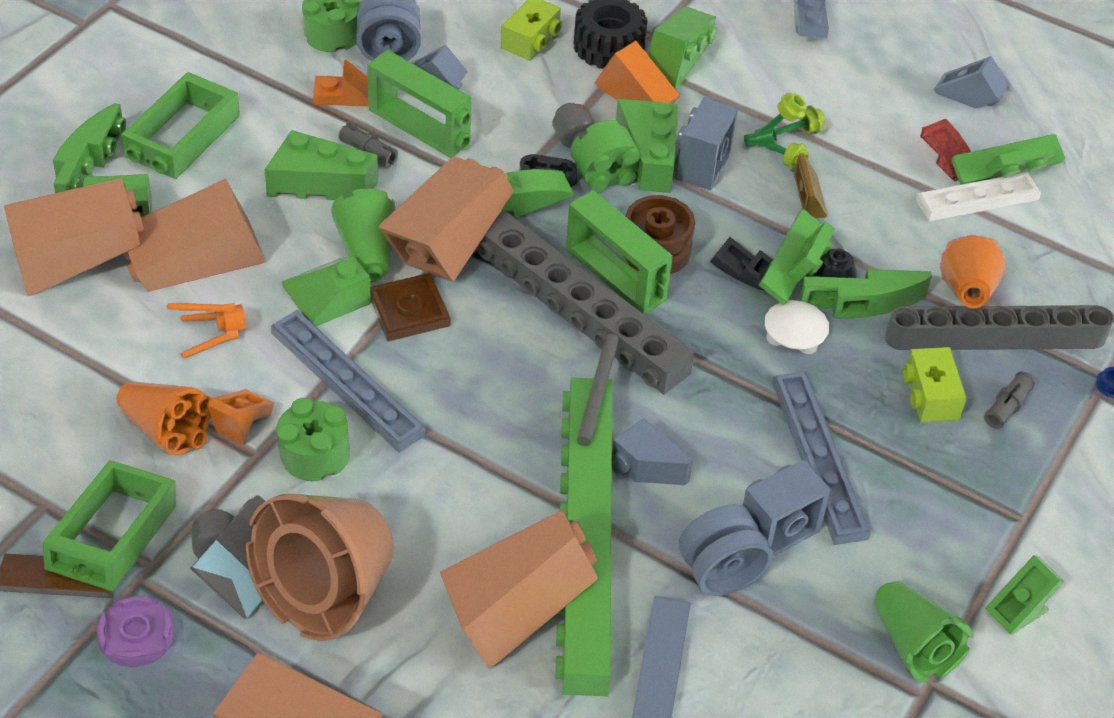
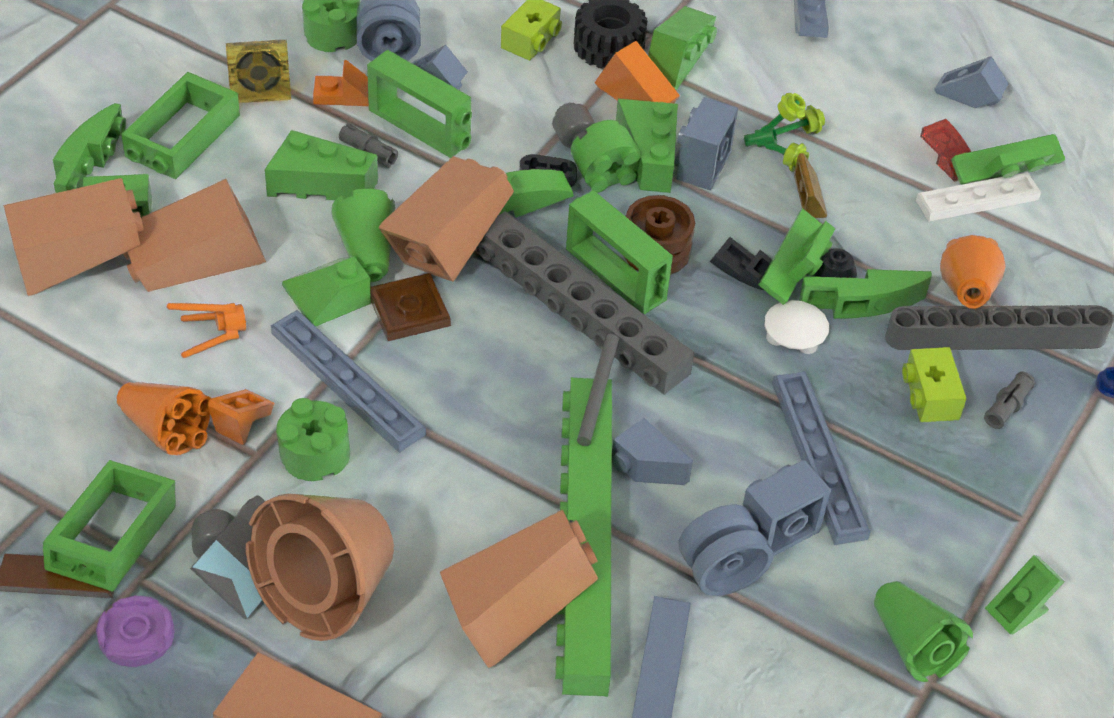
none -> clear yellow piece [226,39,291,103]

